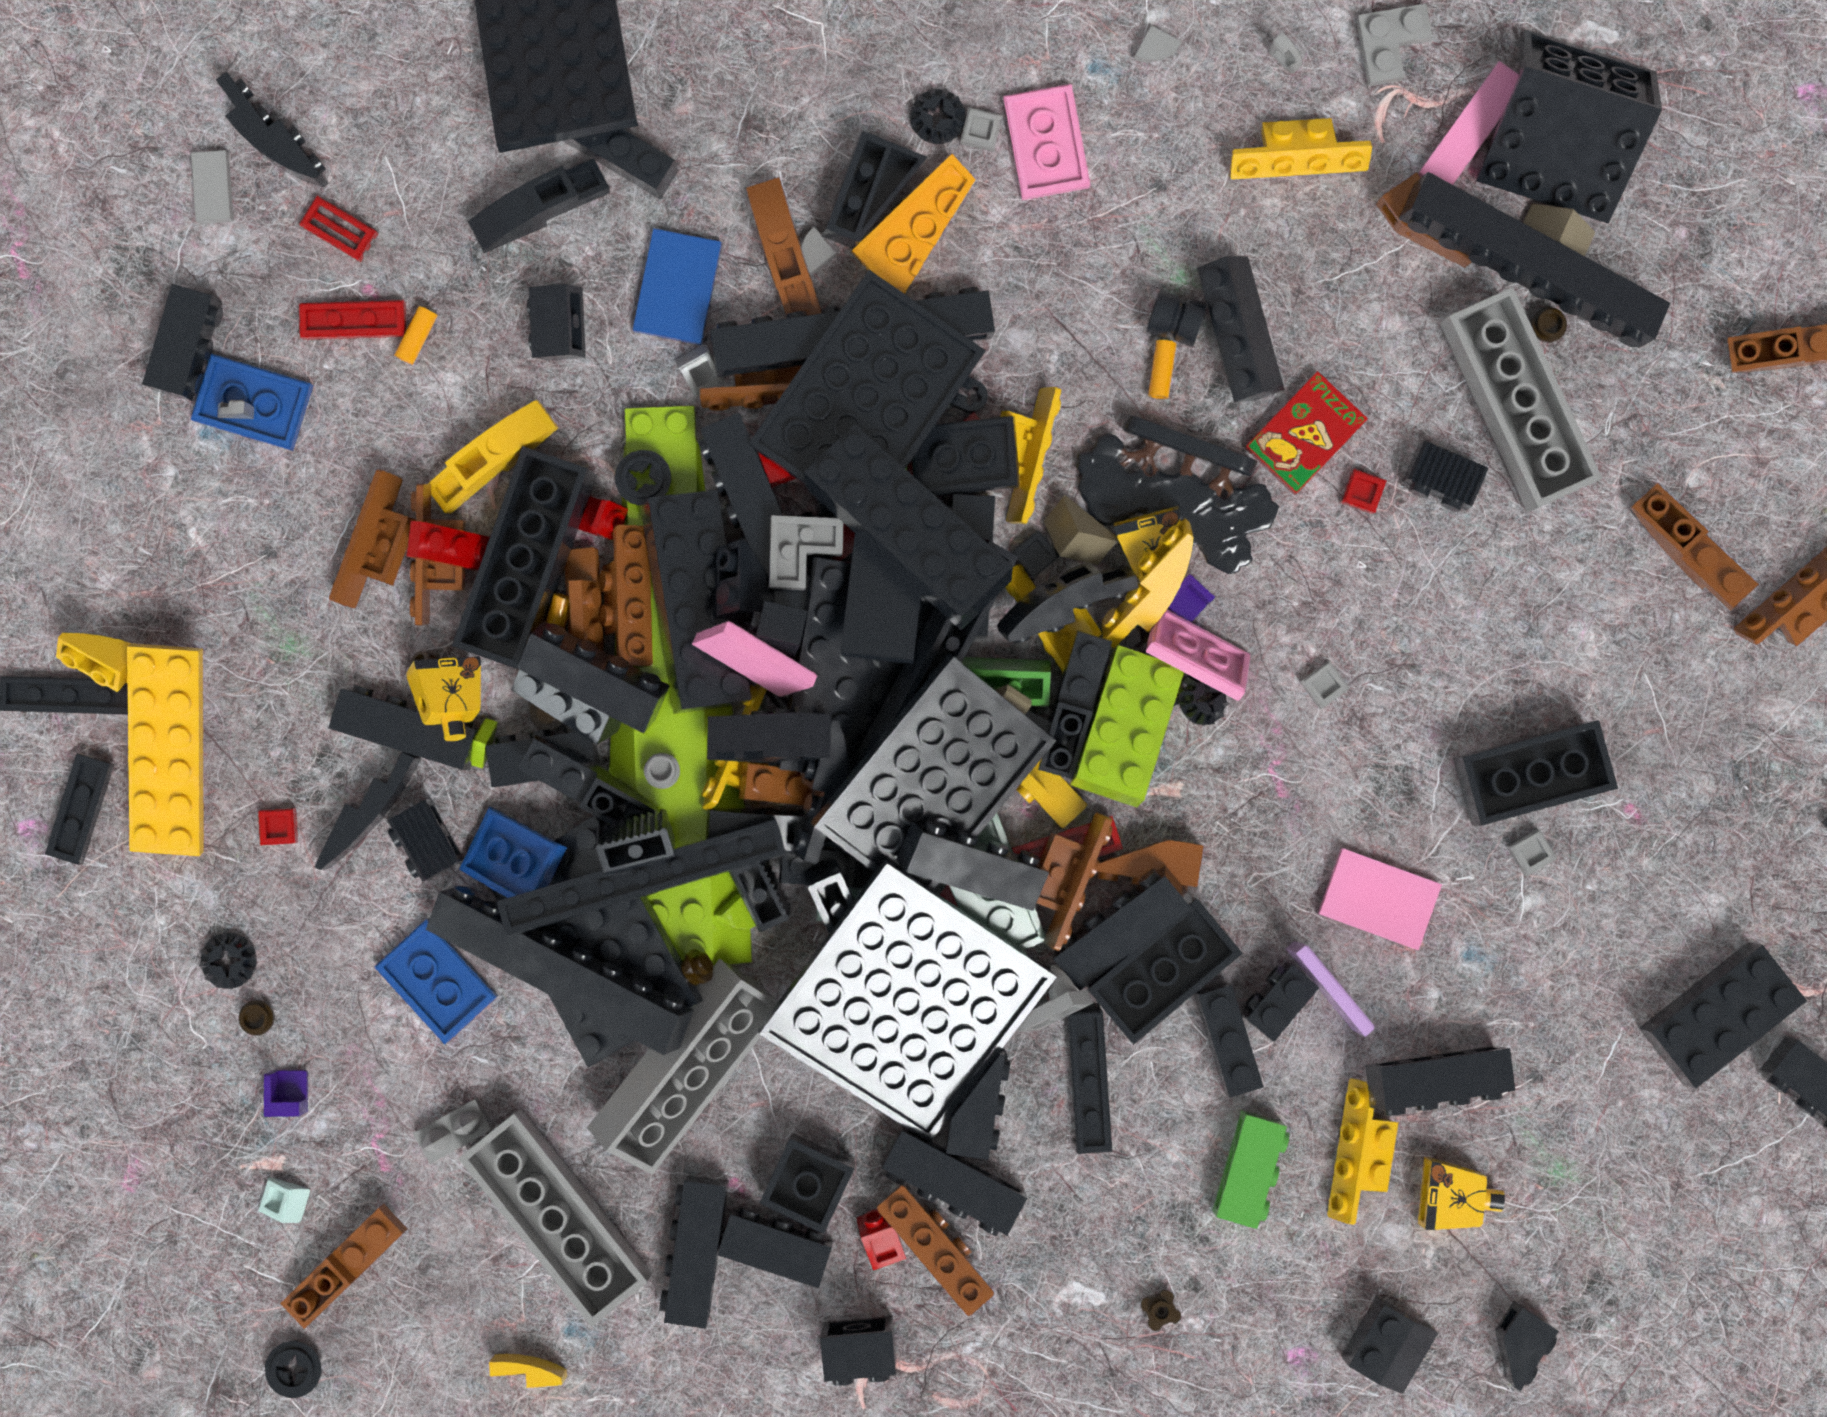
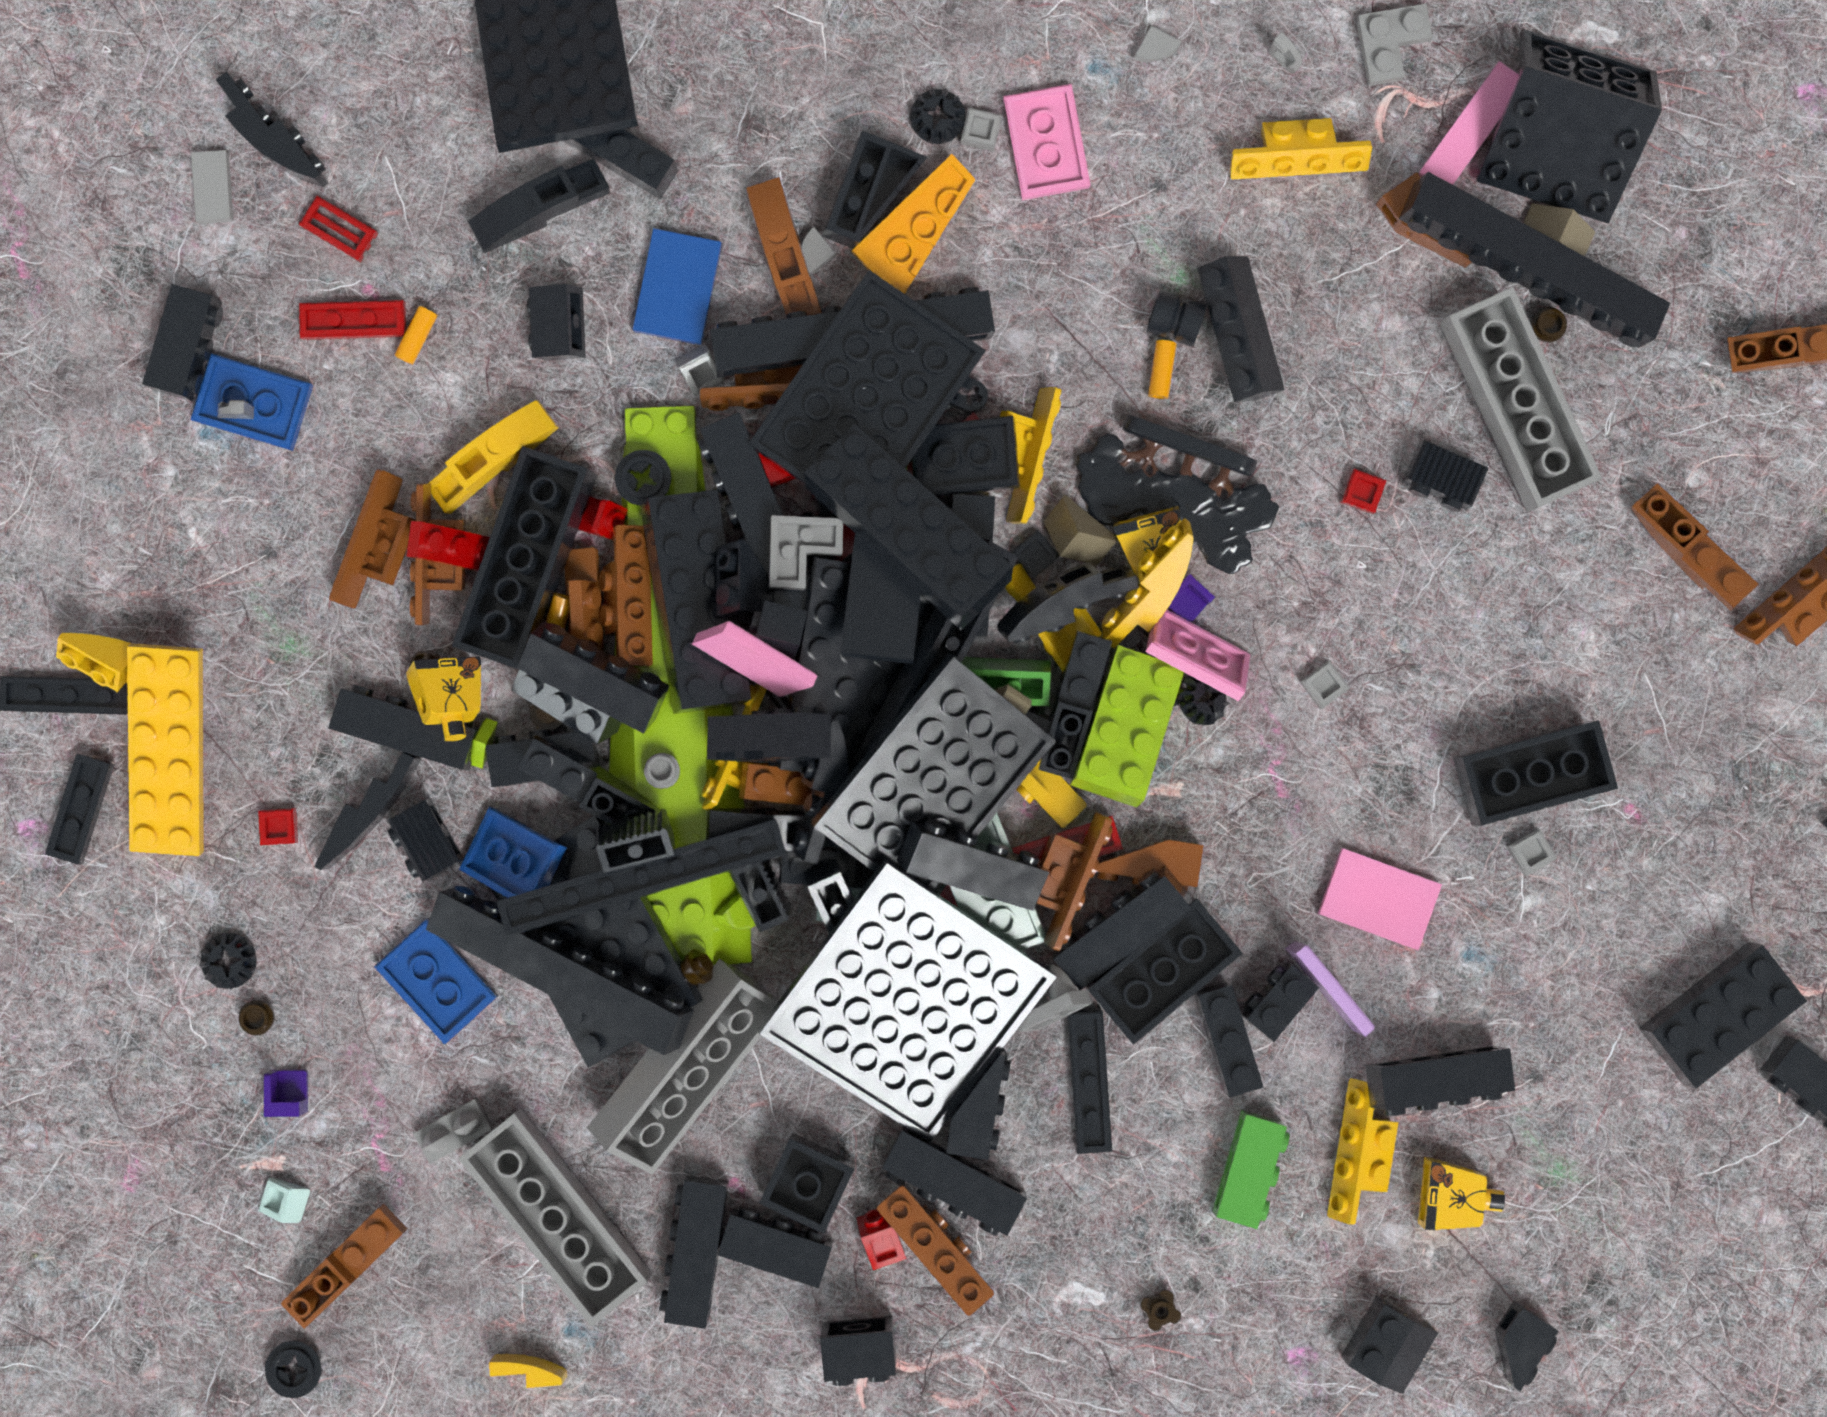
tile [1245,371,1368,495] -> none

